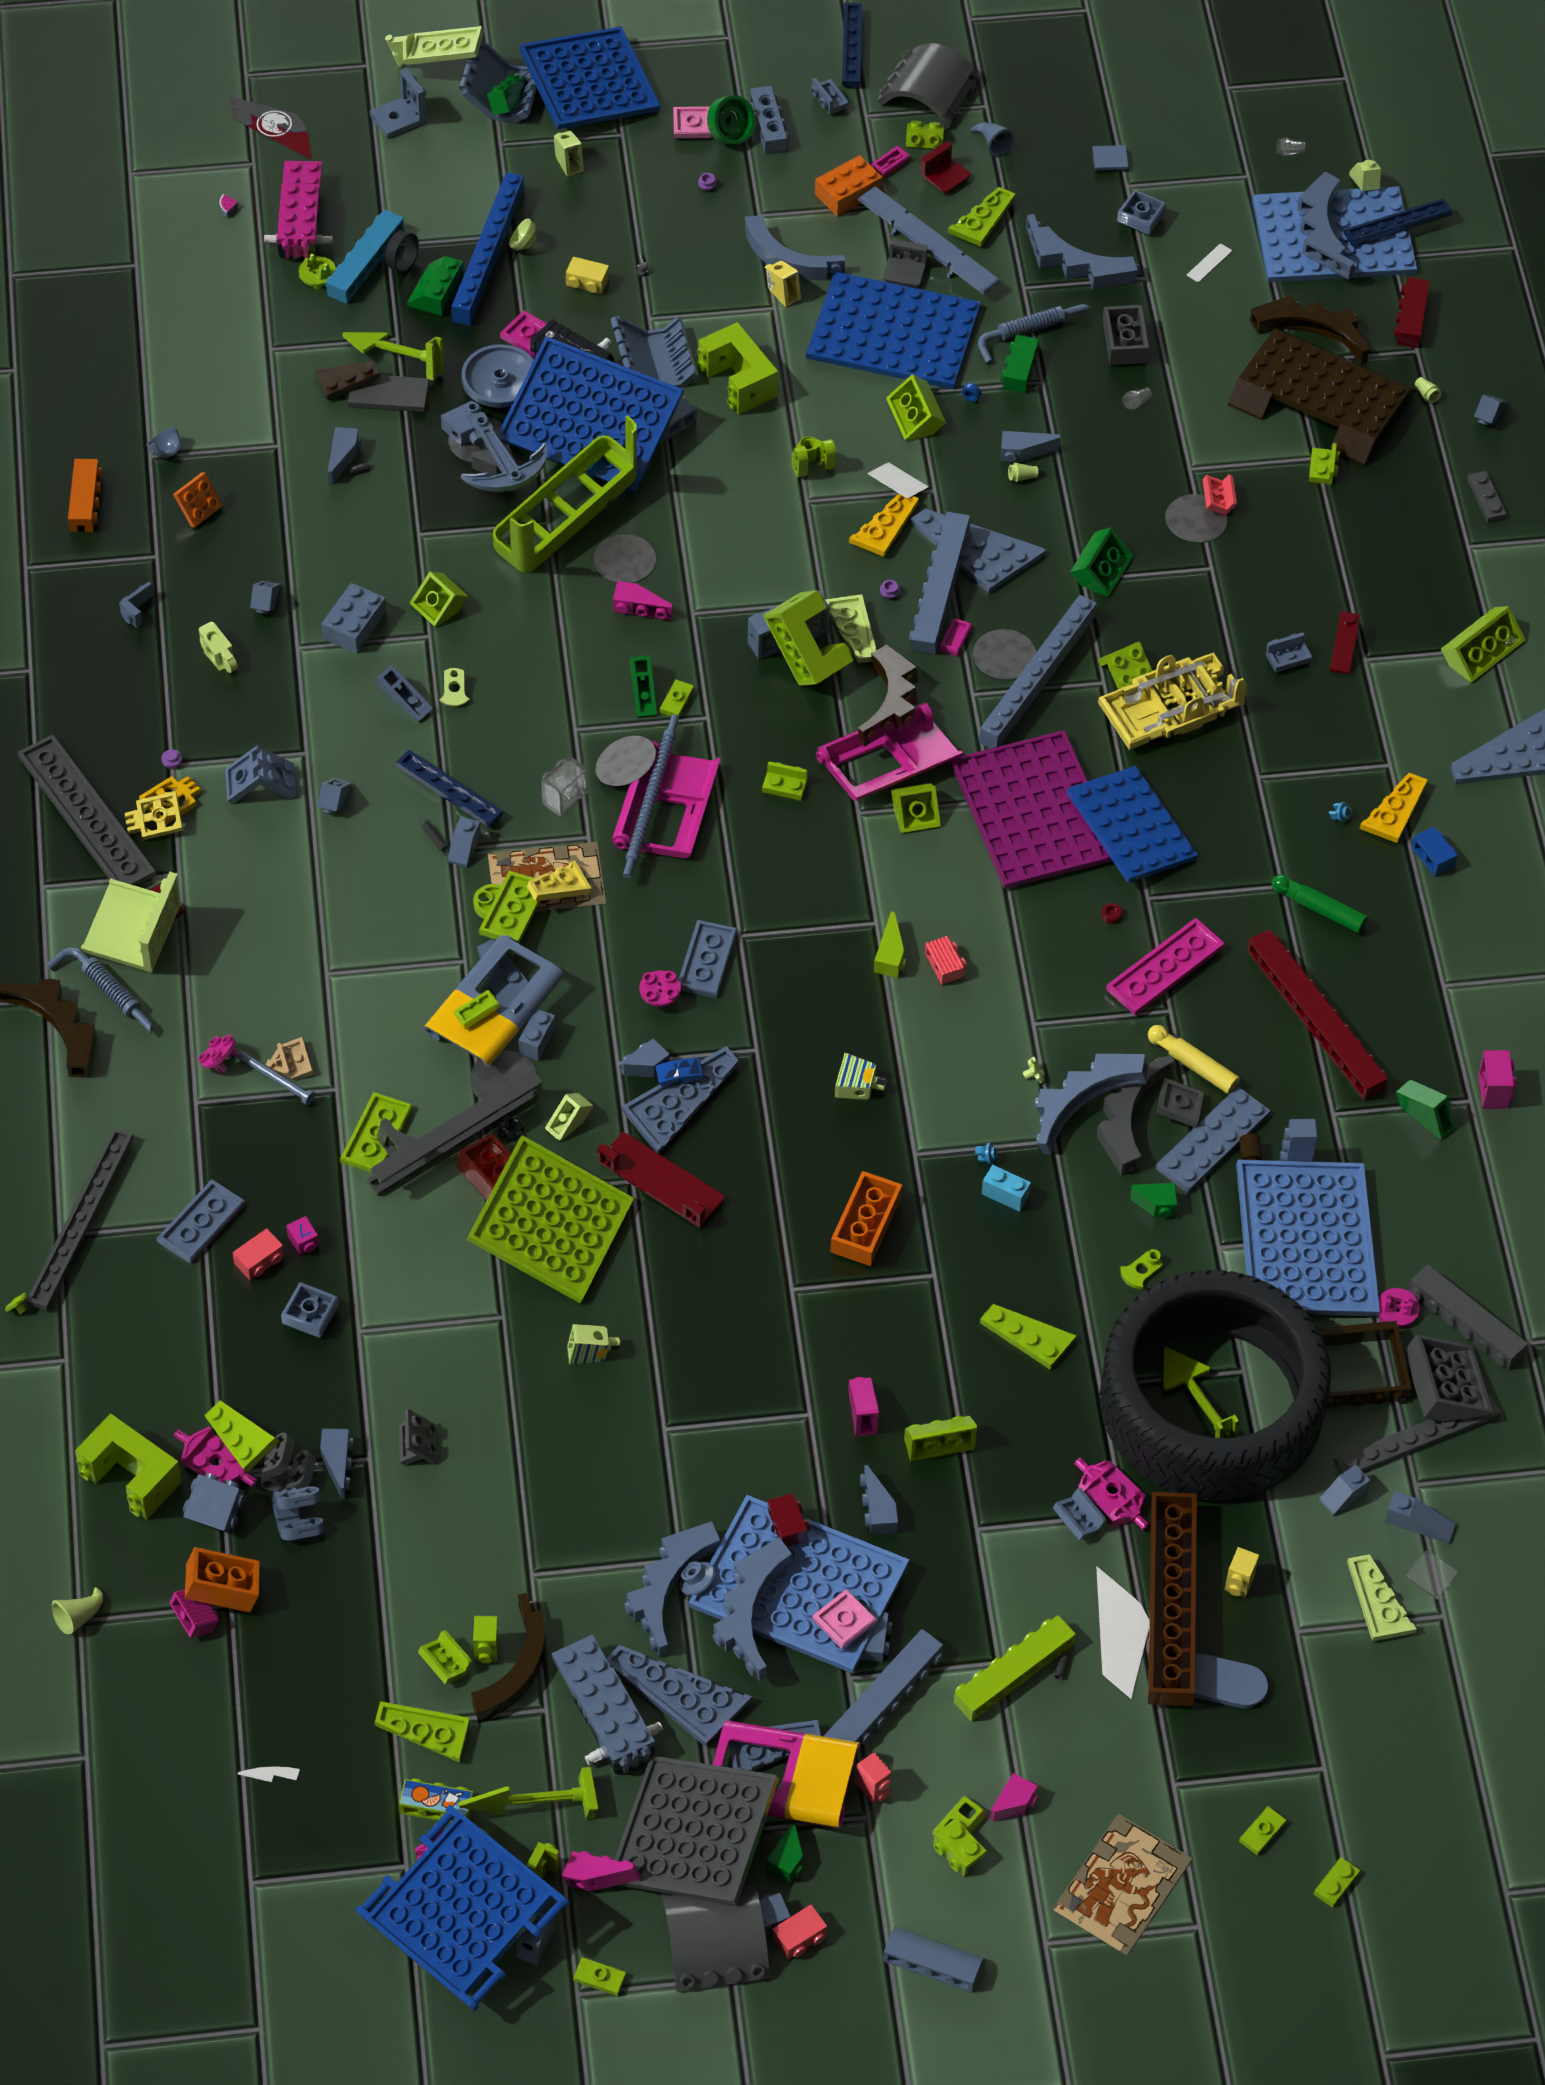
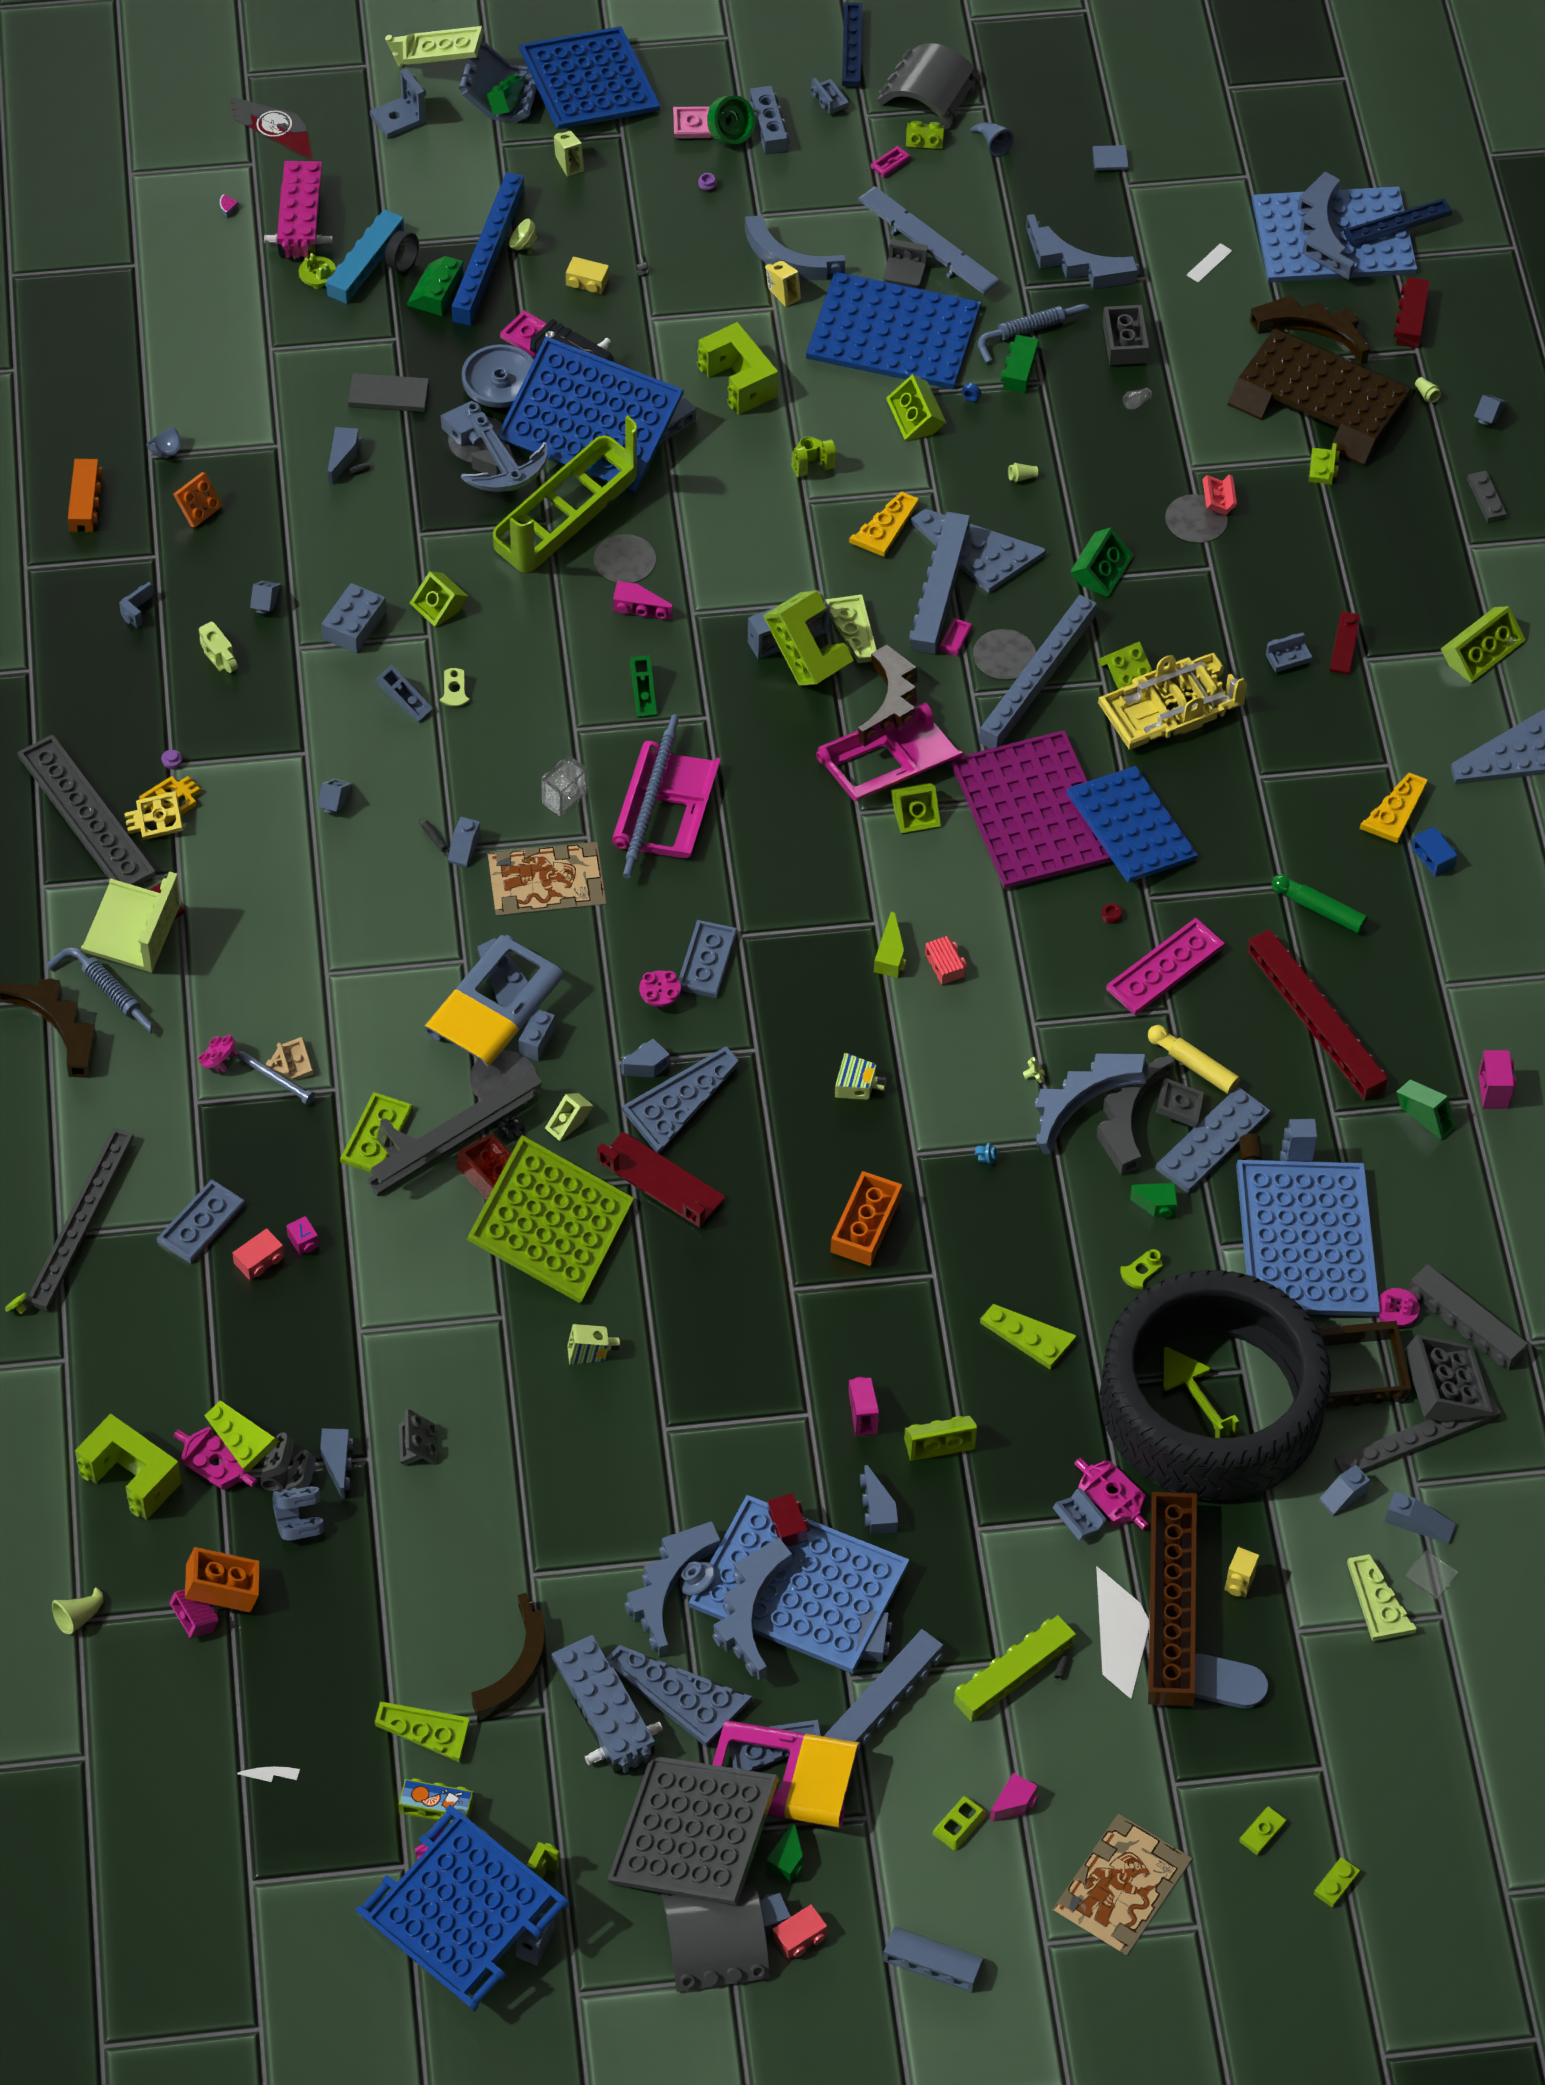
sand blue brick [183,1473,245,1533] -> none
sand blue bracket [225,746,296,804] -> none
sand blue brick [281,1282,339,1338] -> none
dark brown wing [315,361,381,400] -> none
lime piece [343,332,443,380] -> none
dark blue plate [396,749,503,828] -> none
lime bracket [418,1630,472,1684] -> none
lime plate [453,990,501,1030] -> none
lime piece [458,1767,598,1820] -> none
lime plate [473,871,540,944] -> none
lime brick [473,1616,499,1663] -> none
light yellow wing [527,860,592,901] -> none
dark pink slope [562,1851,641,1891] -> none
lime plate [573,1957,626,1996] -> none
flat silver sticker [596,736,656,786] -> none
sand blue hinge [610,316,699,388] -> none
slope [656,1058,704,1087] -> none
lime plate [660,679,694,717] -> none
lime bracket [762,762,808,801] -> none
bright pink plate [812,1589,877,1650] -> none
orange brick [815,155,882,217] -> none
coral brick [855,1753,891,1803] -> none
white sticker [867,462,928,498] -> none
medium lavender plate [880,580,900,599] -> none
dark red bracket [919,141,970,194] -> none
lime bracket [933,1818,986,1877] -> none
lime wing [948,187,1015,247] -> none
medium azure brick [982,1165,1031,1212] -> none
sand blue slope [1000,431,1060,462] -> none
sand blue brick [1117,190,1167,234] -> none
clear cone [1276,137,1305,156] -> none
dark azure plate [1329,802,1352,822] -> none
yellowish green slope [1349,160,1381,191] -> none

